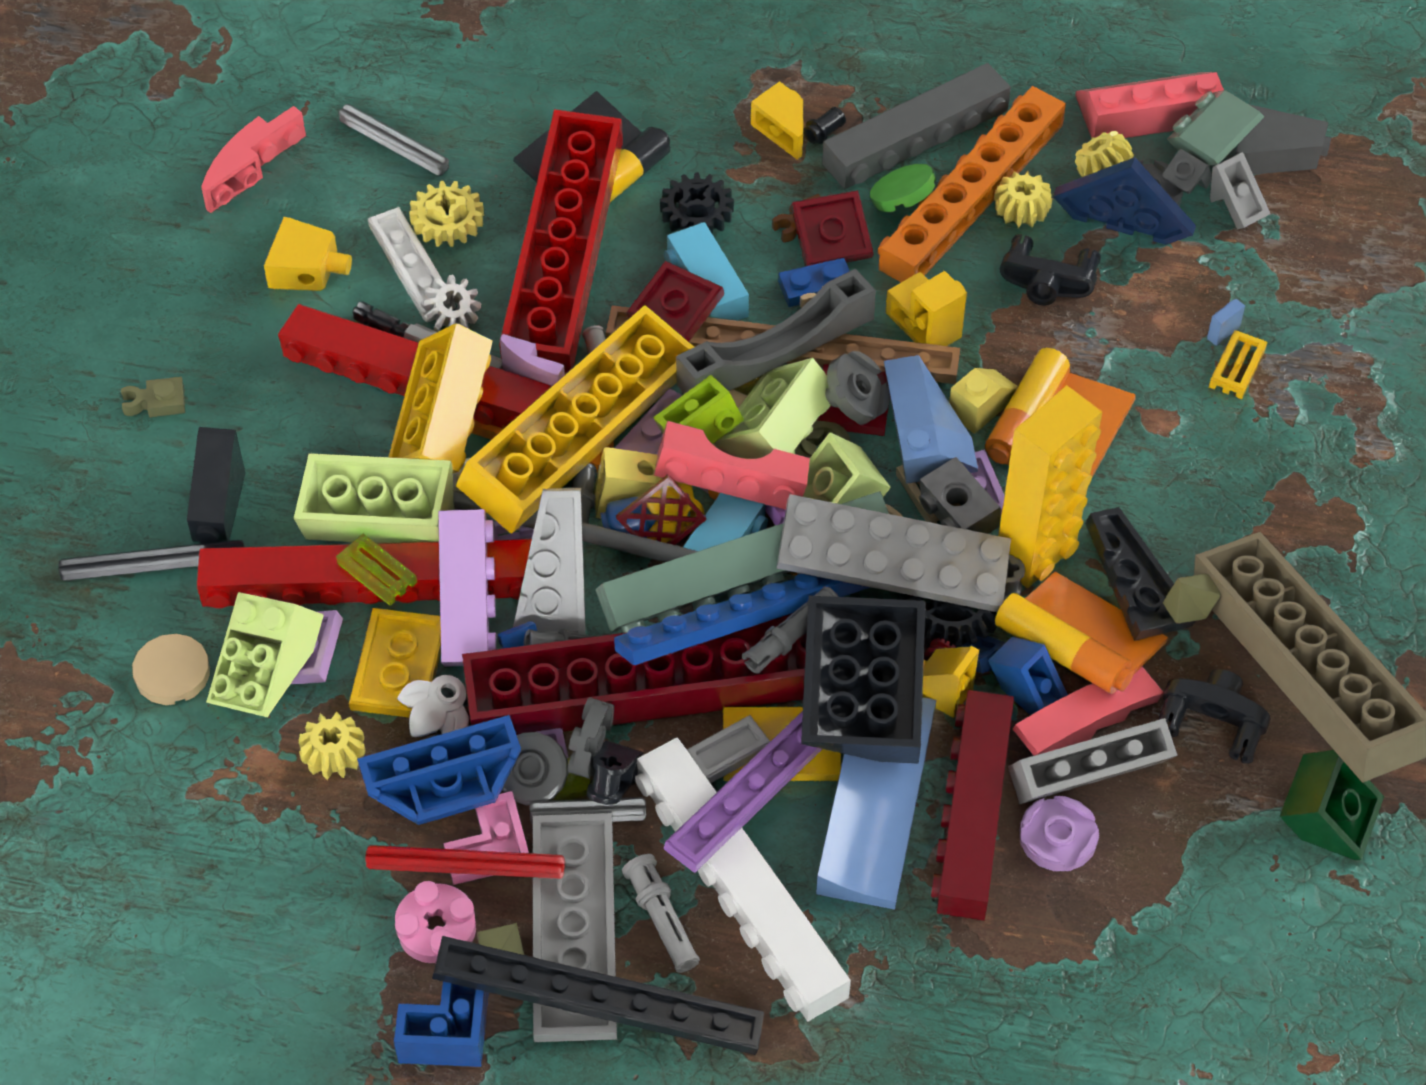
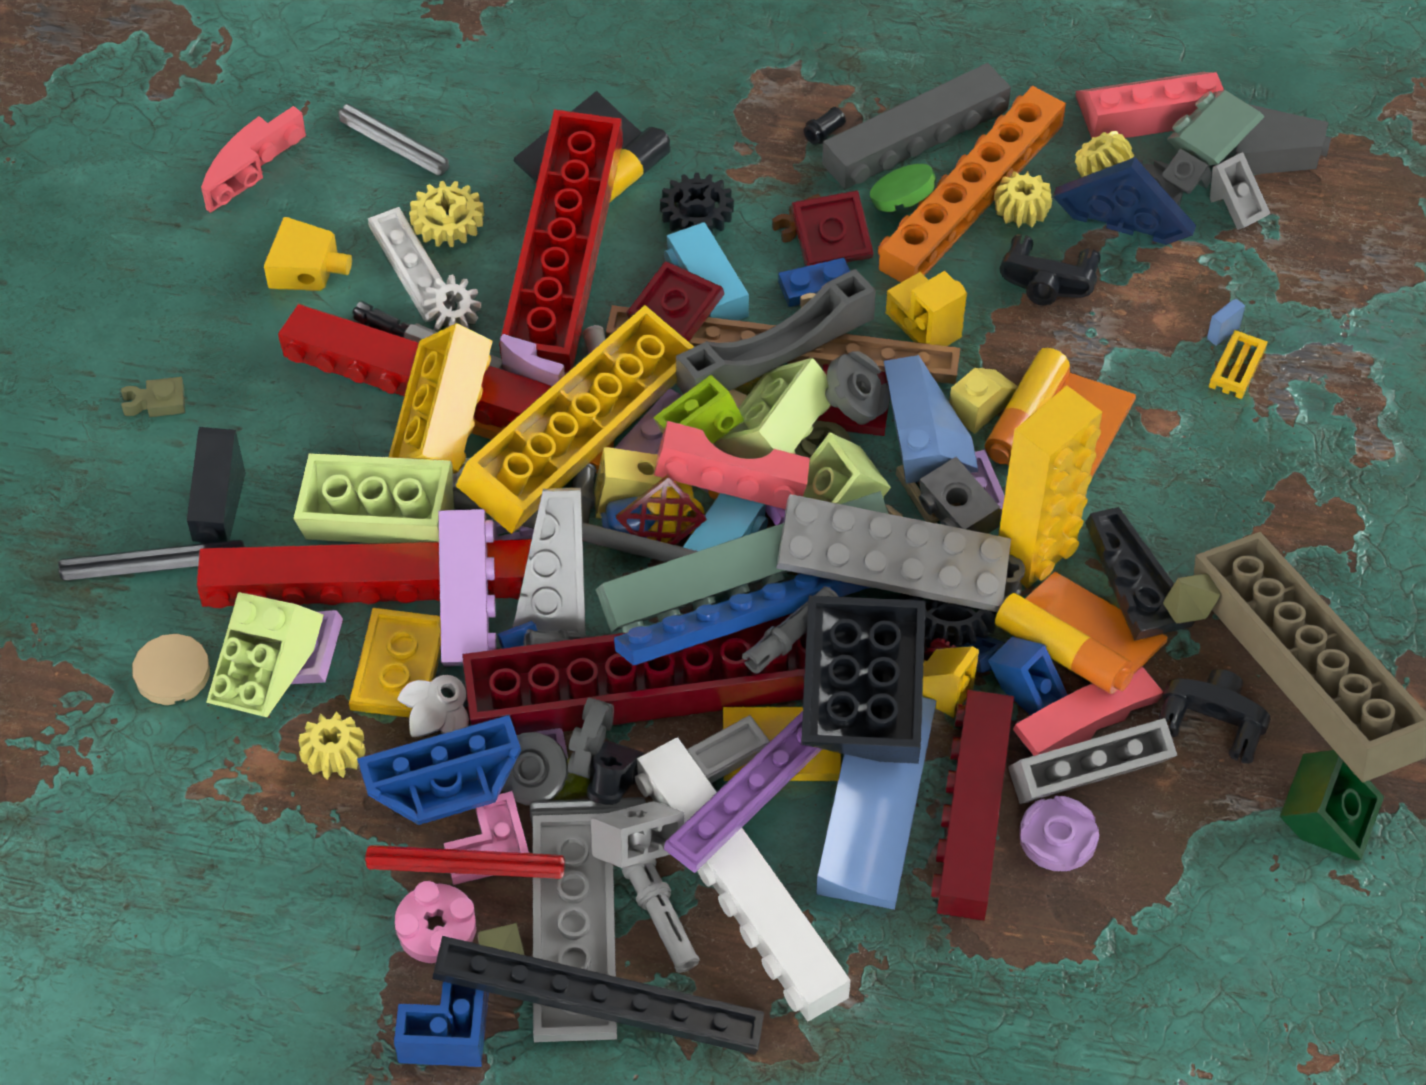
clear neon green tile [336,533,417,606] -> none
yellow slope [751,81,803,160] -> none
none -> light grey brick [591,801,684,868]

